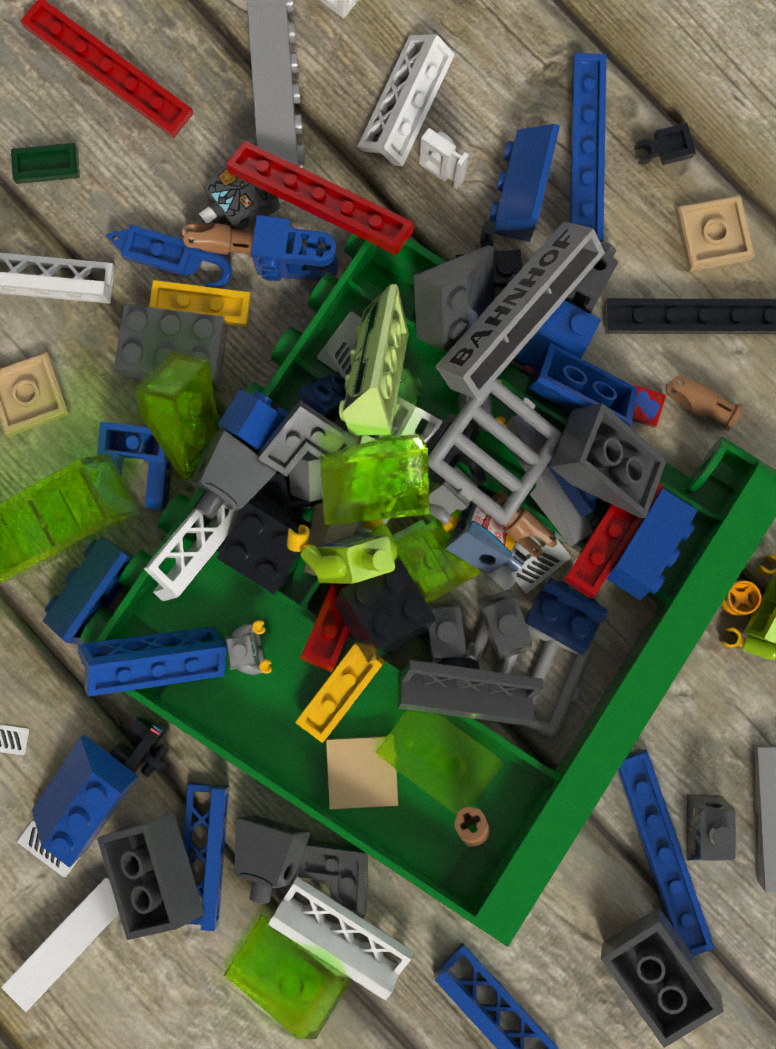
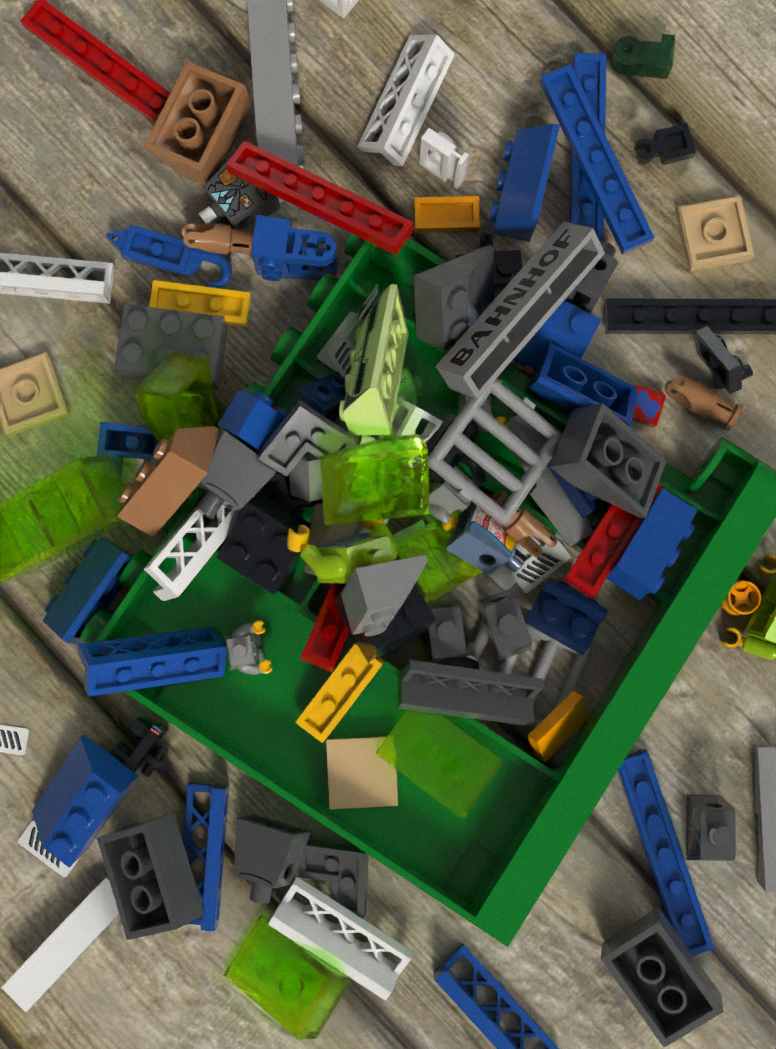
dark green tile [11,143,80,184] -> none
medium nougat piece [454,806,491,847] -> none
none -> medium nougat slope [117,426,220,537]
none -> medium nougat slope [143,61,252,185]
none -> light grey slope [341,555,428,636]
none -> white sticker [345,283,378,341]
none -> light orange tile [414,196,480,233]
none -> light orange tile [528,691,589,763]
none -> blue plate [540,64,655,255]
none -> clear green leg [610,34,675,79]
none -> black plate [696,326,753,394]

